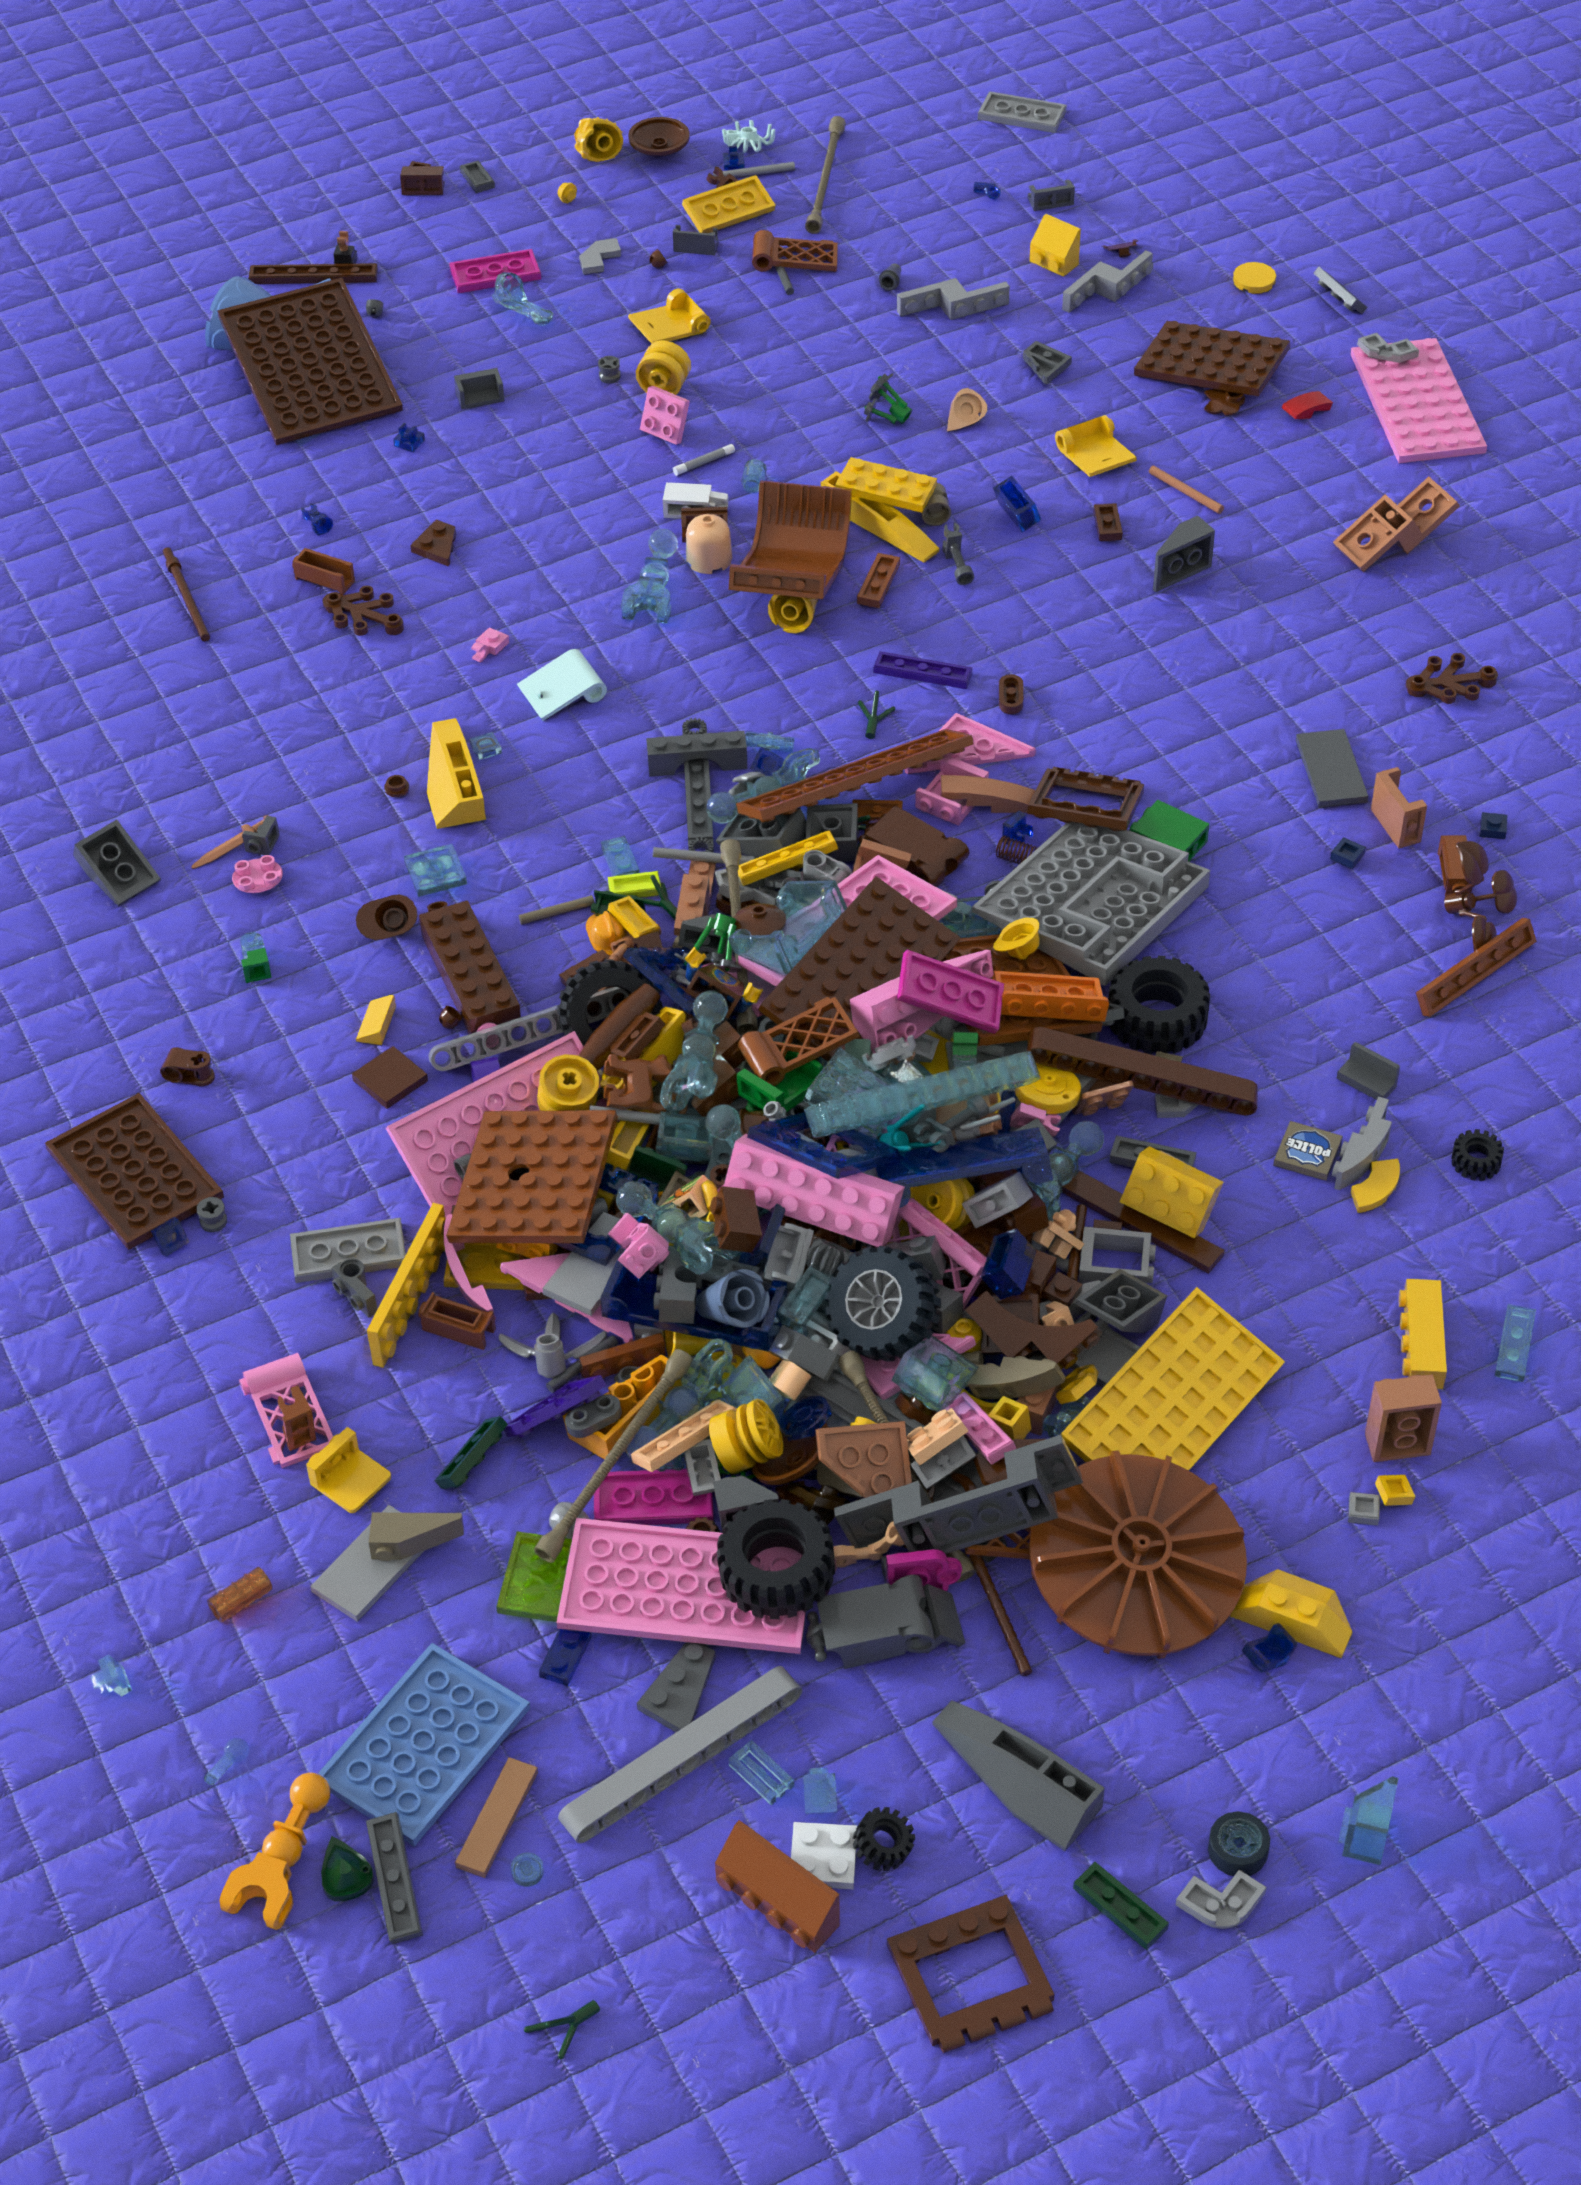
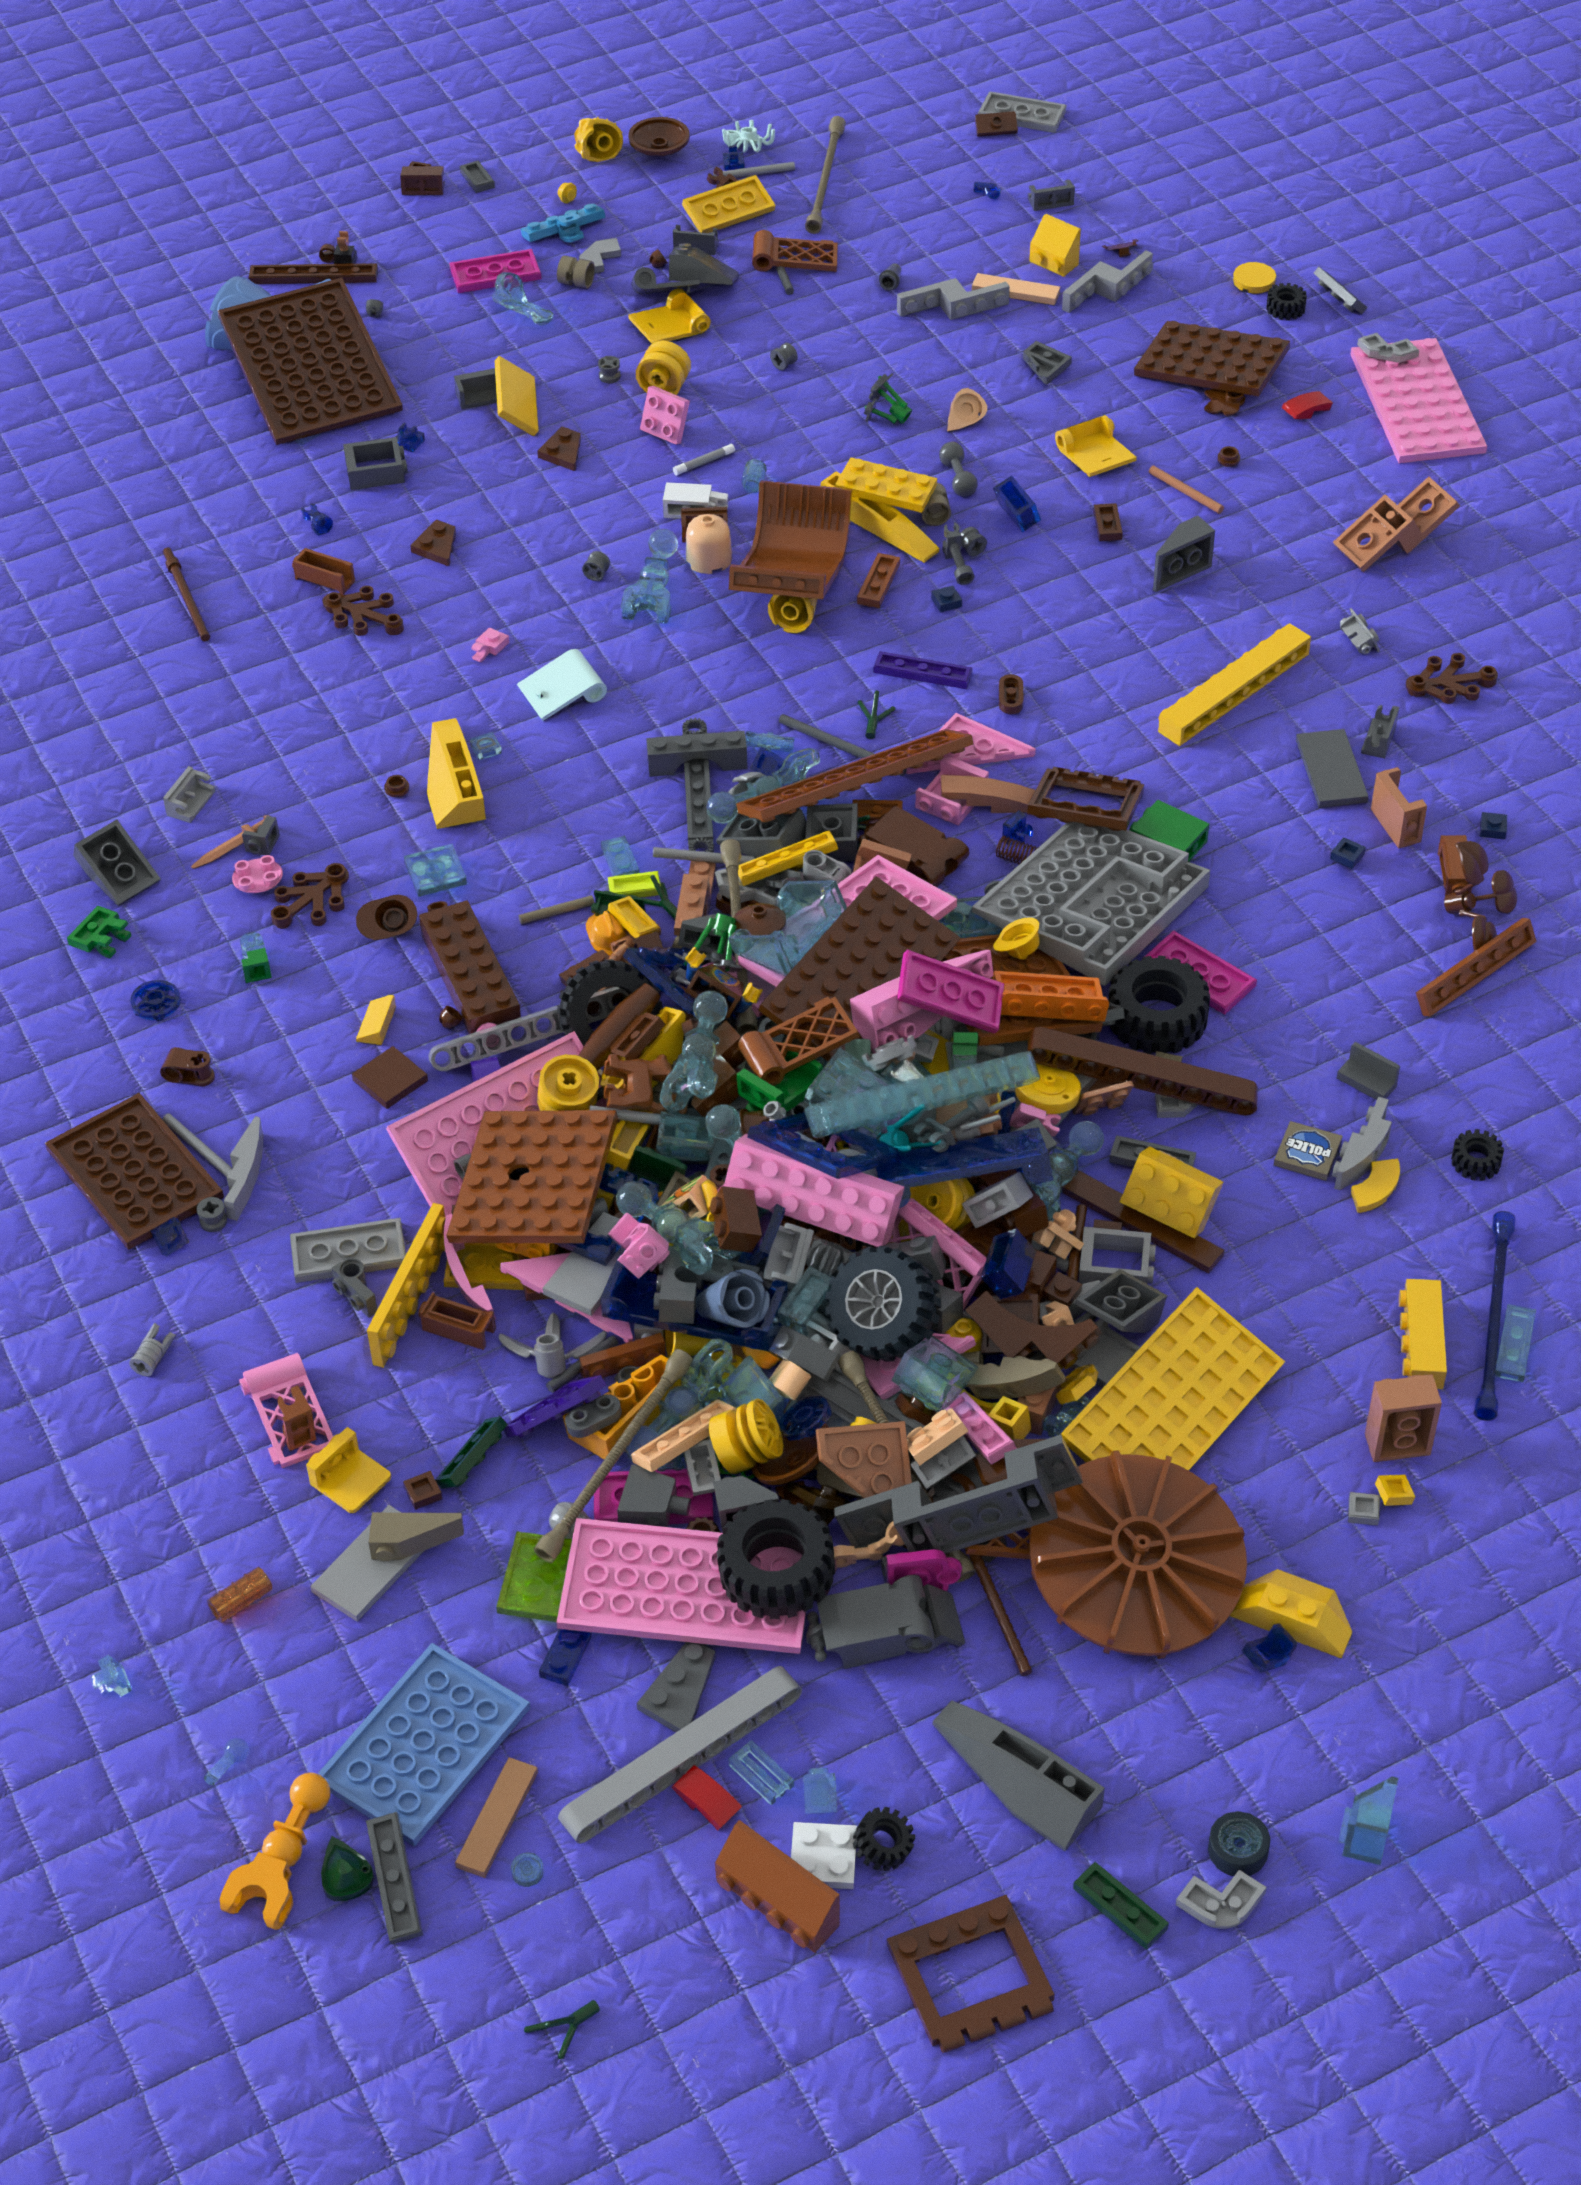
none -> green plate [67,906,132,958]
none -> light grey hinge [129,1323,176,1376]
none -> clear blue wheel [130,980,180,1021]
none -> light grey piece [162,1113,233,1177]
none -> light grey hinge [163,766,215,823]
none -> light grey slope [224,1116,264,1221]
none -> reddish brown plant [271,863,349,929]
none -> reddish brown hinge [319,244,335,263]
none -> dark grey window [343,437,408,490]
none -> reddish brown plate [403,1471,442,1510]
none -> yellow tile [495,356,538,436]
none -> dark azure plate [521,204,606,243]
none -> reddish brown wing [537,426,581,471]
none -> dark tan wheel [557,255,595,289]
none -> dark grey wheel [582,551,611,581]
none -> dark grey torso [617,1464,691,1527]
none -> dark grey door [631,267,700,294]
none -> dark grey slope [669,243,739,285]
none -> red slope [671,1765,742,1831]
none -> dark grey wheel [770,343,798,370]
none -> dark grey bar [779,714,906,776]
none -> dark blue plate [931,585,962,613]
none -> dark grey piece [939,442,978,497]
none -> dark grey wheel [961,527,987,556]
none -> light nougat tile [972,273,1060,305]
none -> reddish brown plate [975,111,1018,137]
none -> dark pink tile [1144,930,1257,1015]
none -> yellow brick [1158,623,1311,746]
none -> reddish brown plate [1217,446,1240,467]
none -> black tyre [1266,283,1307,320]
none -> light grey hinge [1340,608,1380,654]
none -> dark grey hinge [1361,705,1399,759]
none -> clear blue hose [1474,1211,1516,1421]

